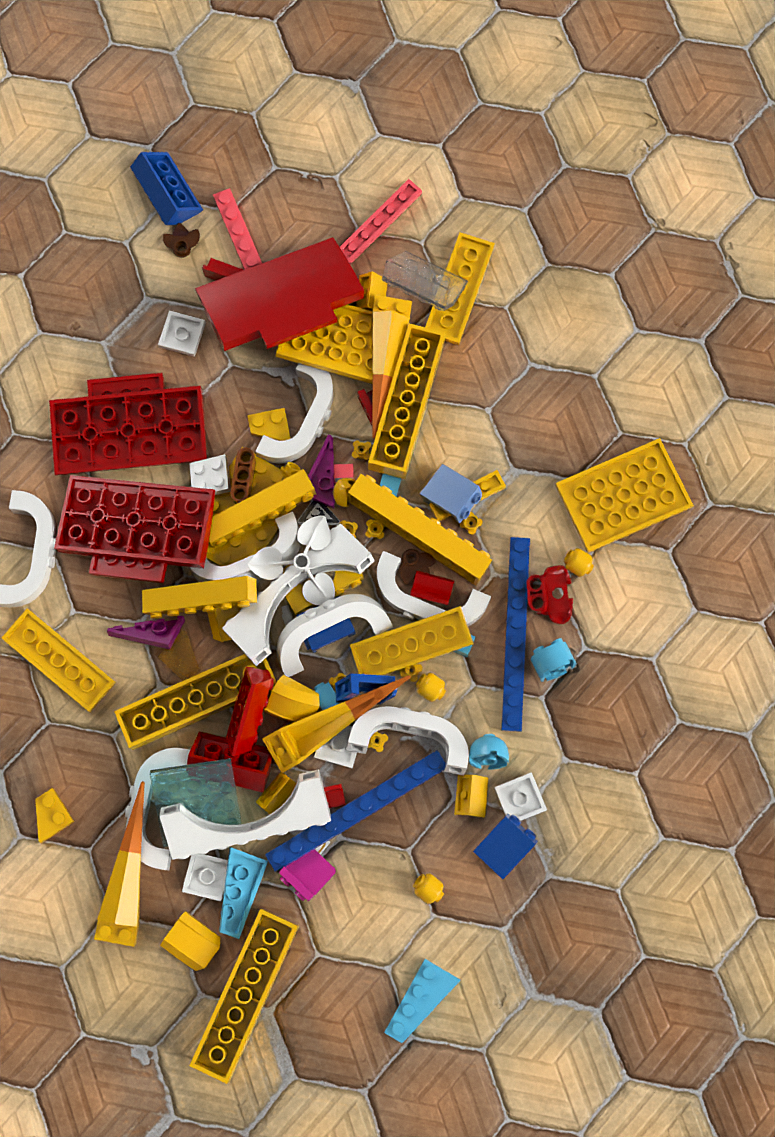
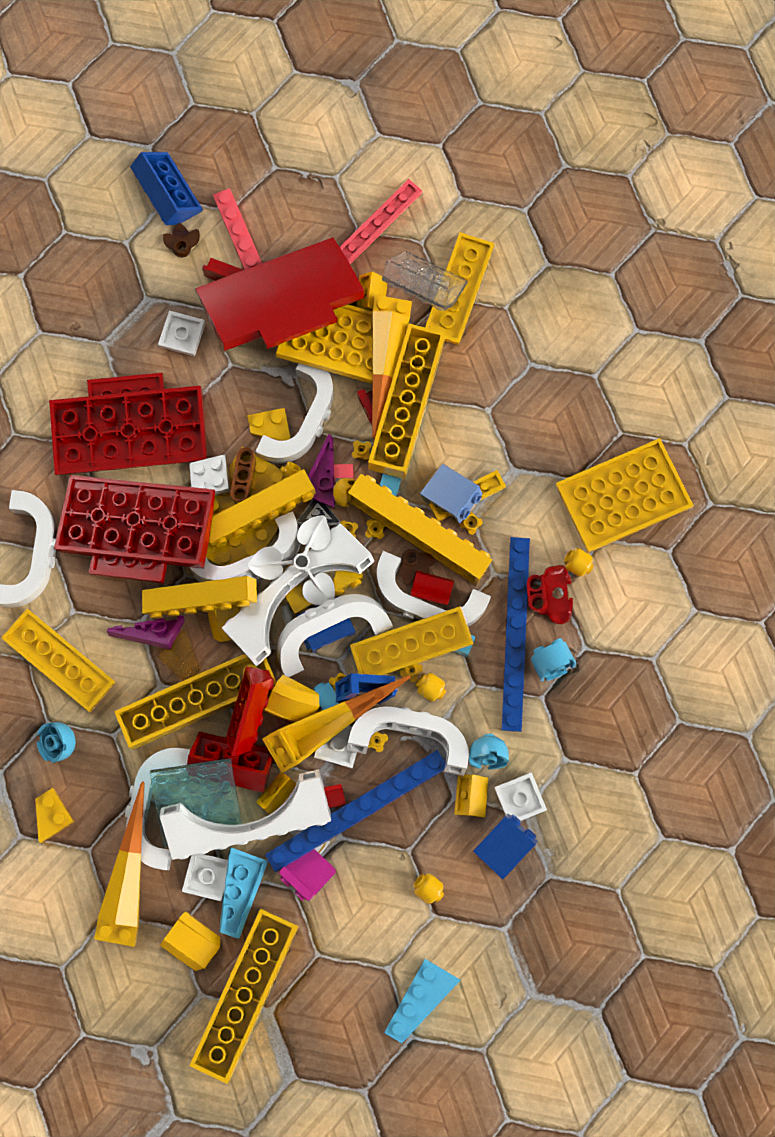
none -> medium azure cylinder [37,722,76,763]

